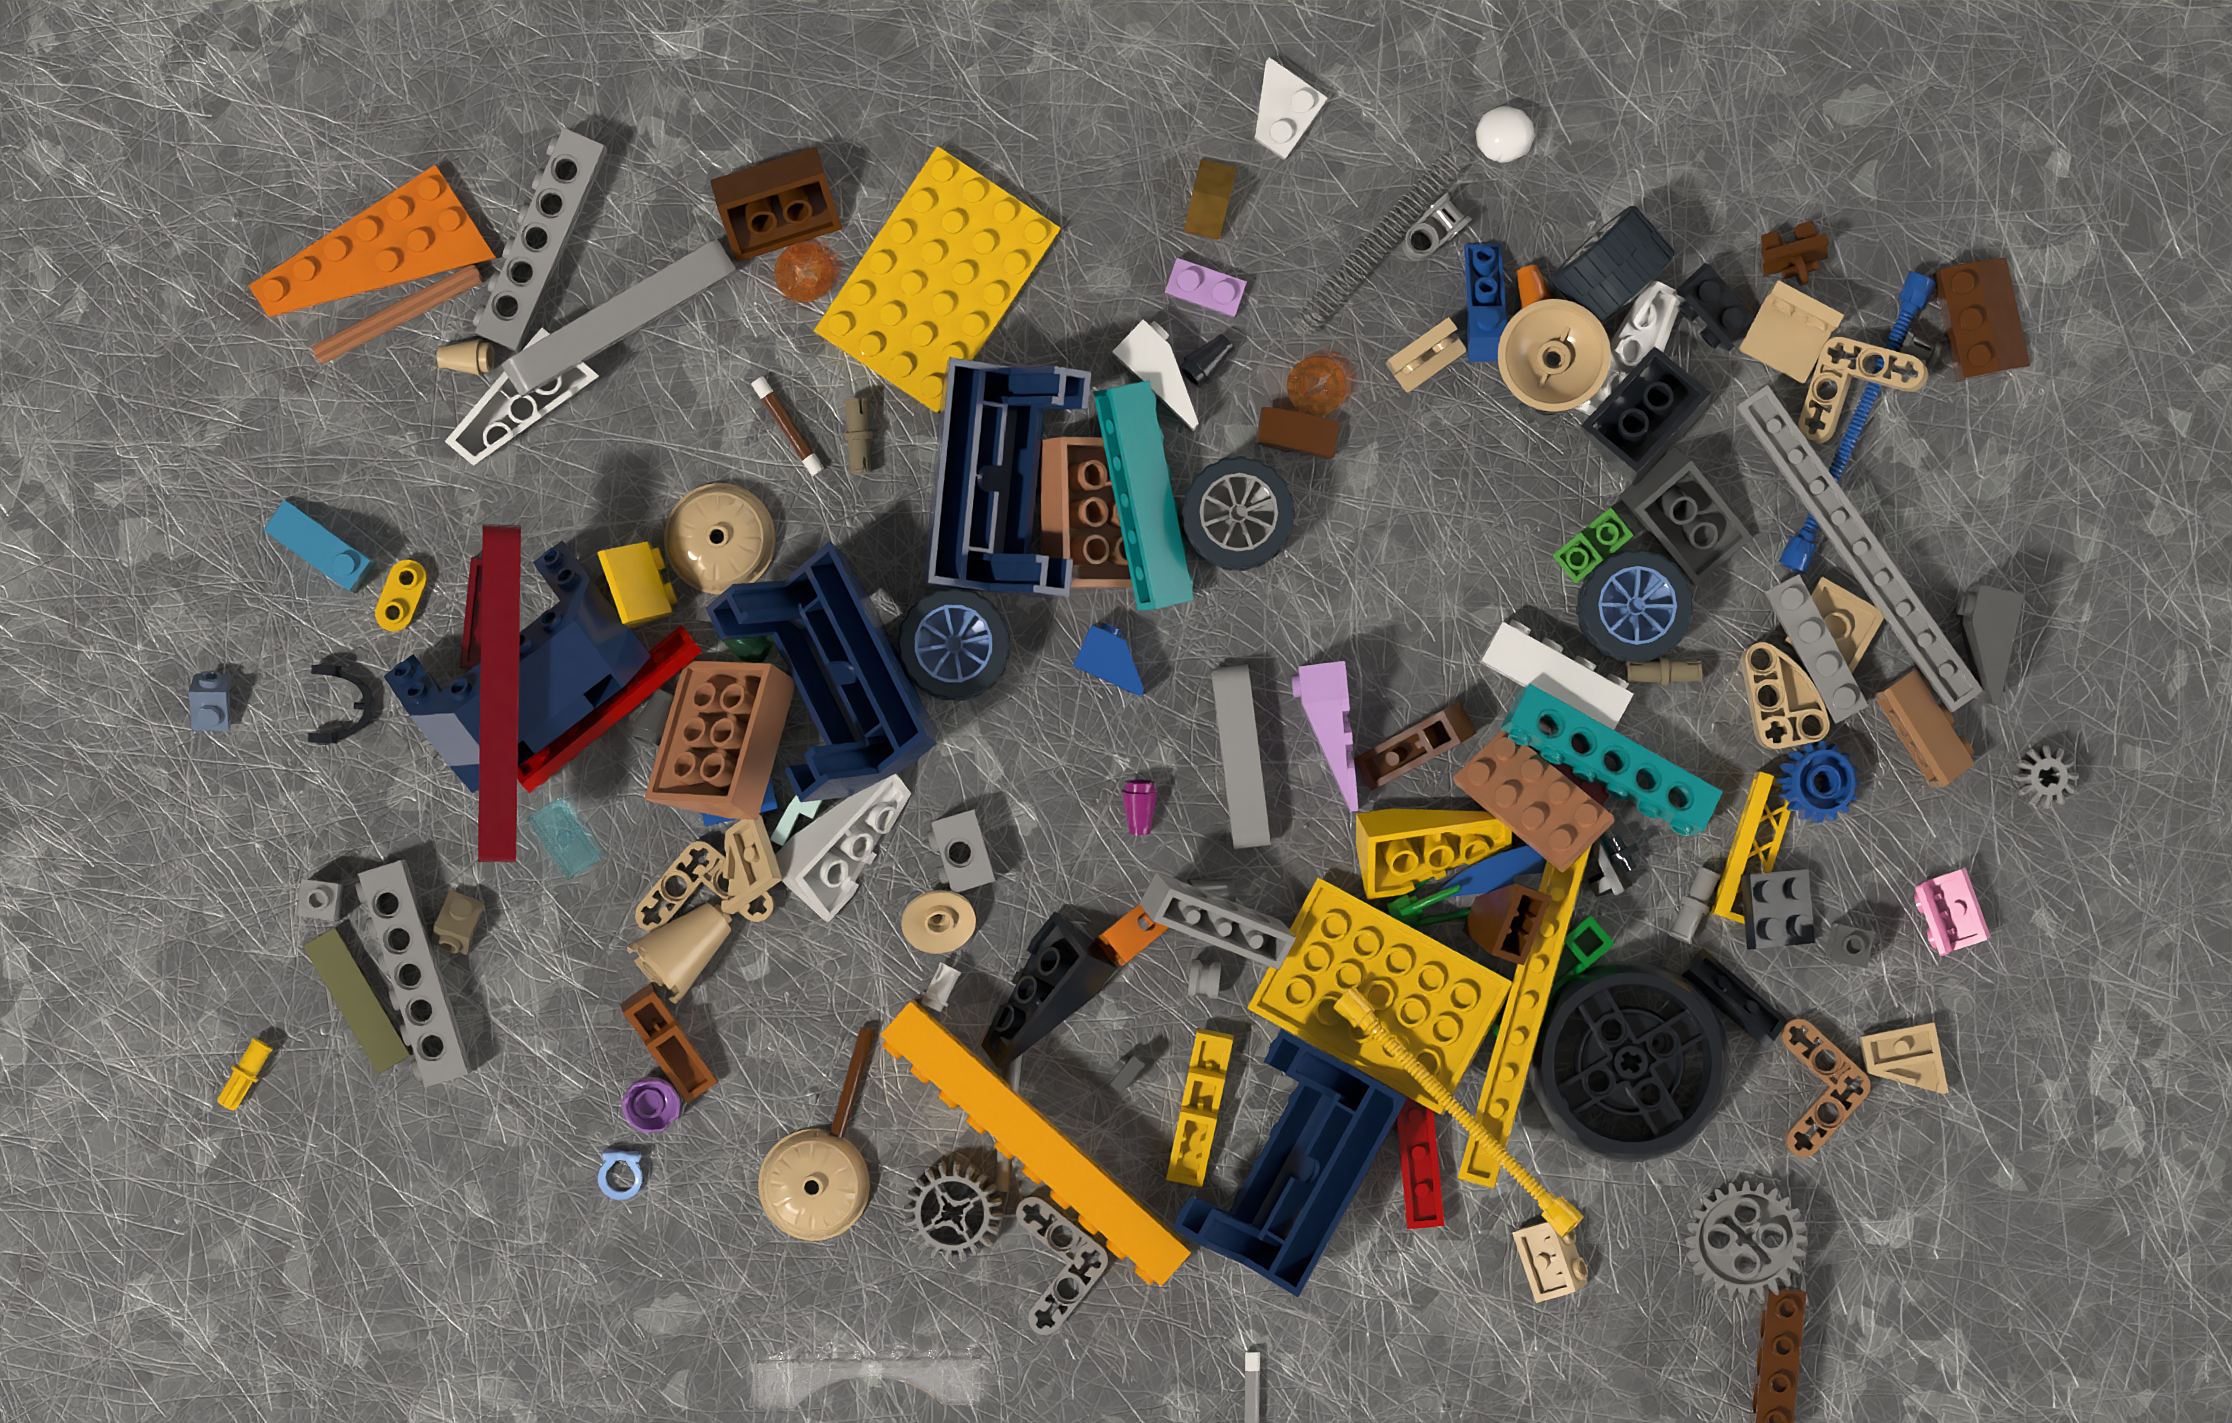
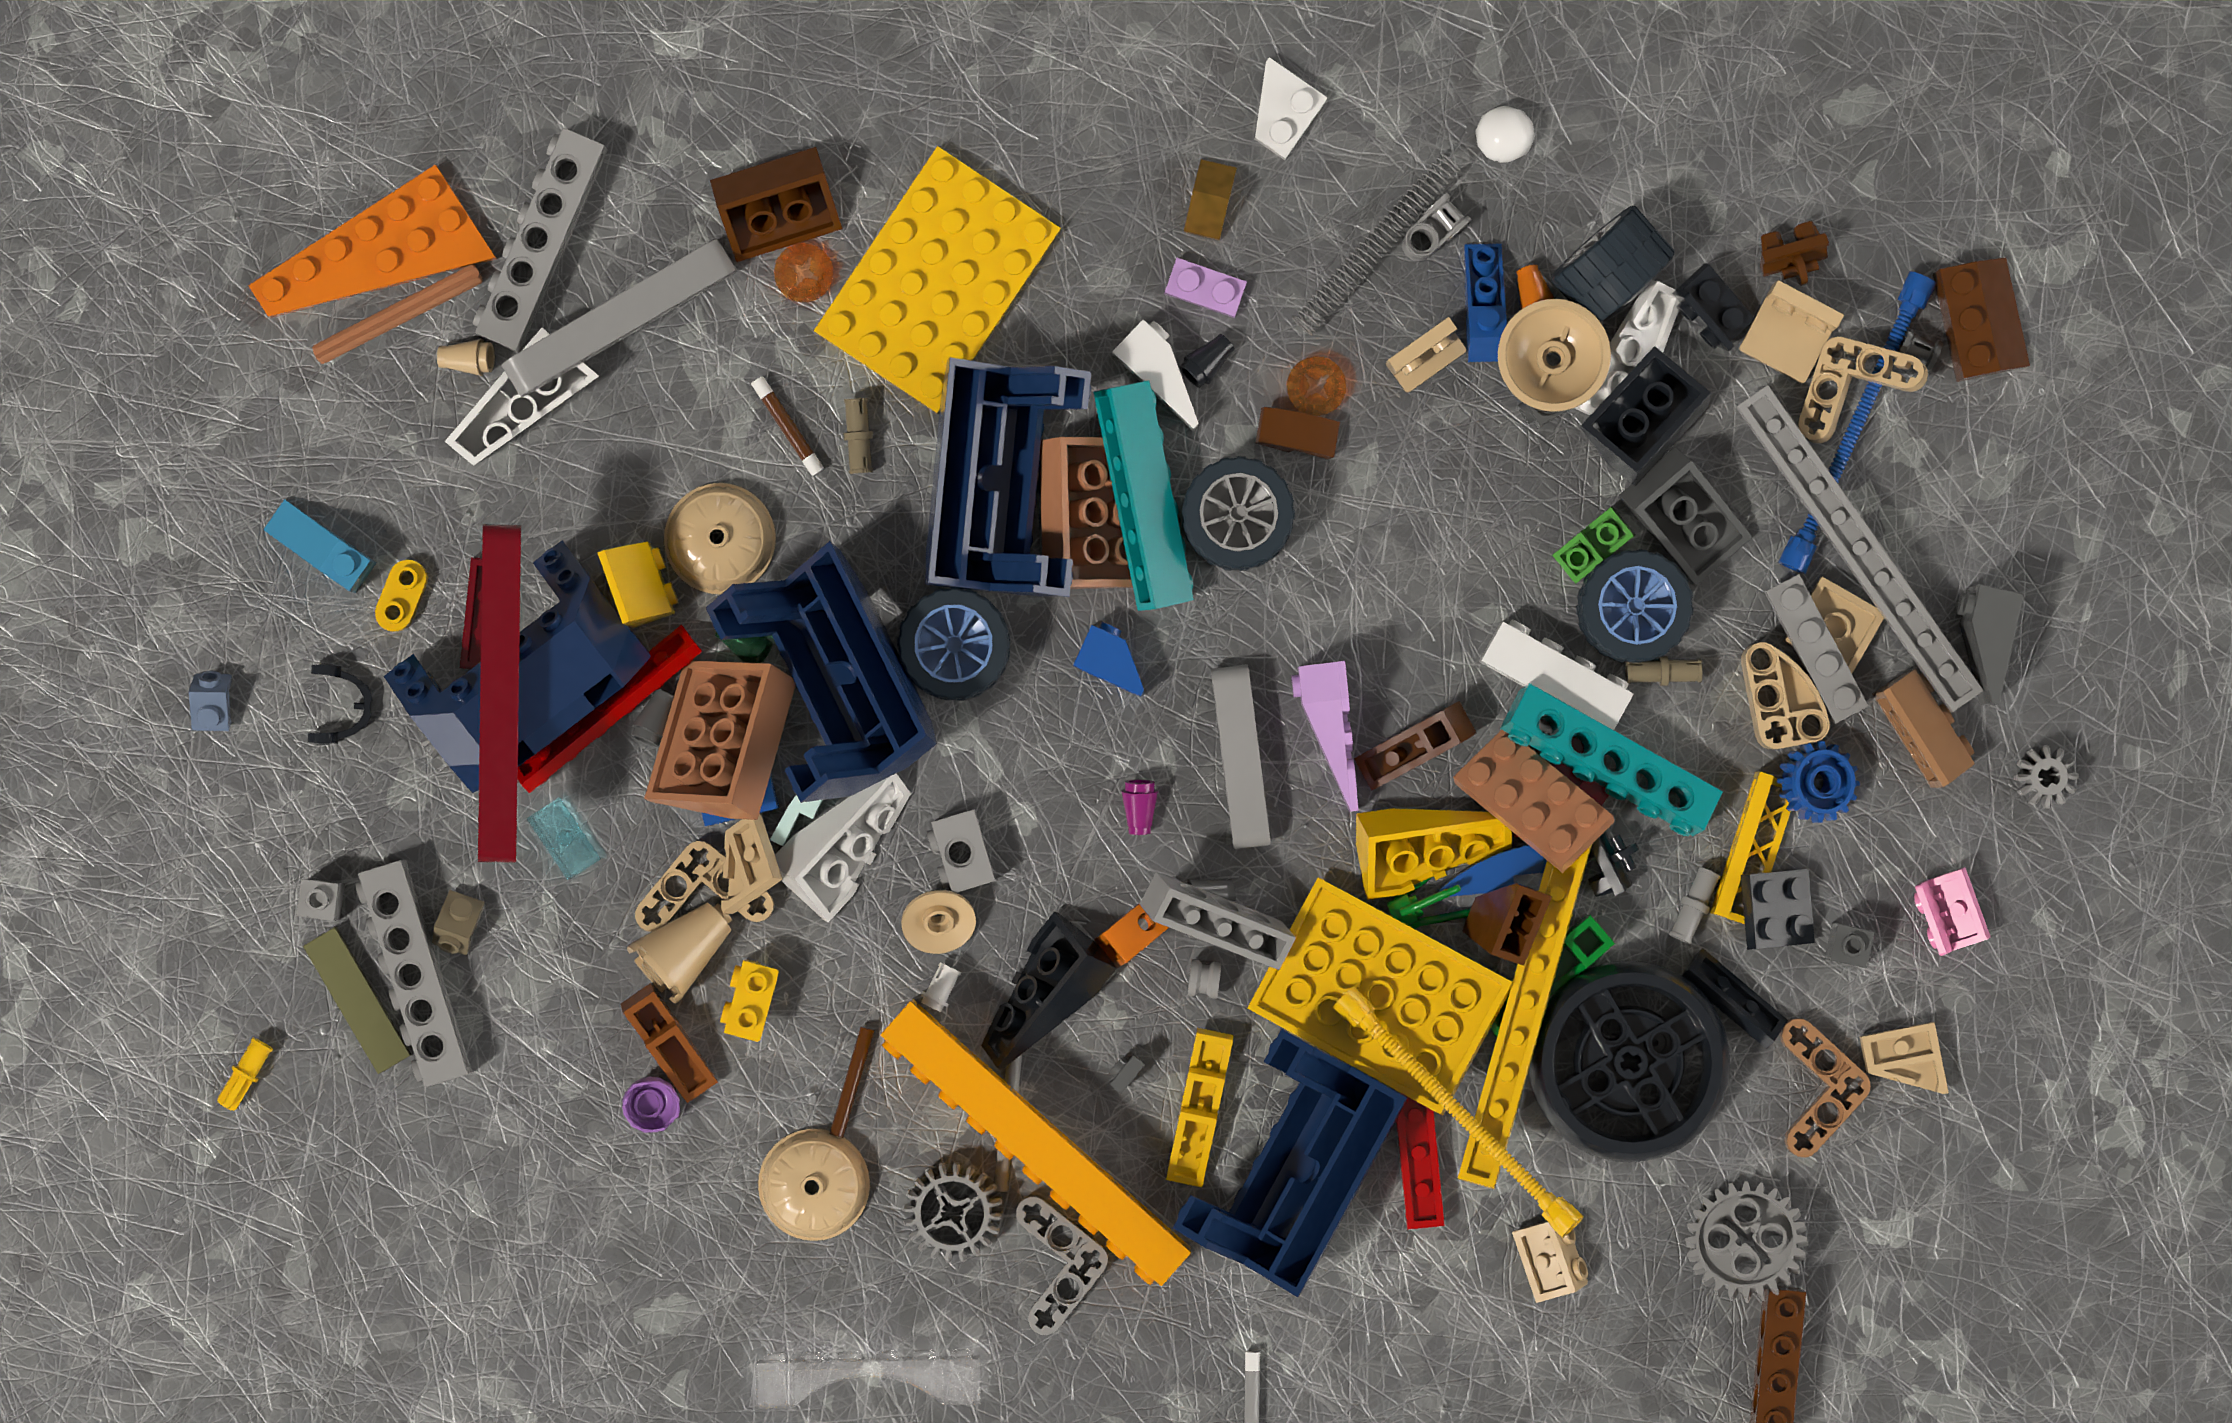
light blue piece [598,1148,643,1200] -> none
none -> yellow bracket [720,959,779,1042]

